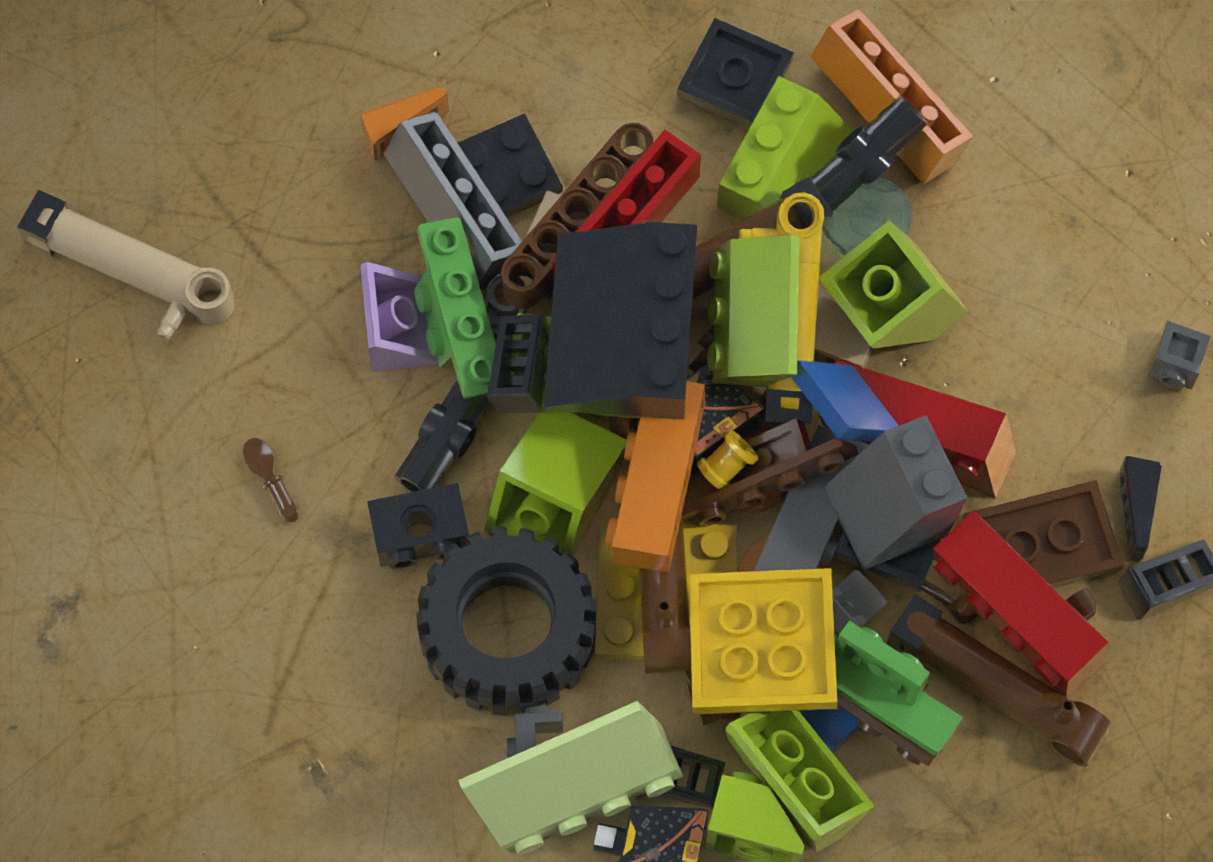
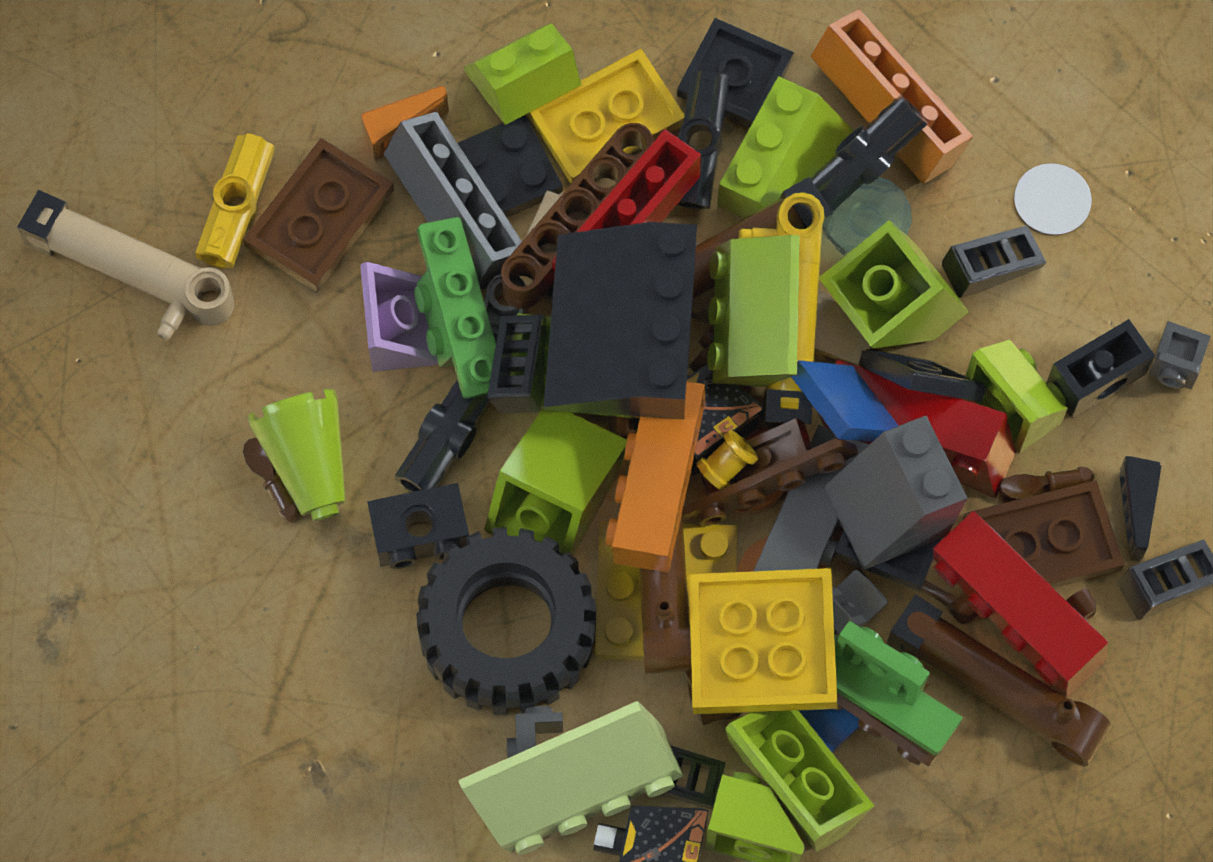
none -> yellow piece [195,133,275,270]
none -> reddish brown plate [243,138,394,292]
none -> lime cone [247,389,346,521]
none -> lime slope [464,23,581,125]
none -> yellow plate [528,49,685,183]
none -> black piece [677,70,730,210]
none -> black tile [858,349,986,402]
none -> black slope [942,225,1046,298]
none -> lime slope [966,340,1067,454]
none -> reddish brown piece [999,467,1095,502]
none -> white sticker [1014,163,1092,235]
none -> black brick [1046,319,1155,419]

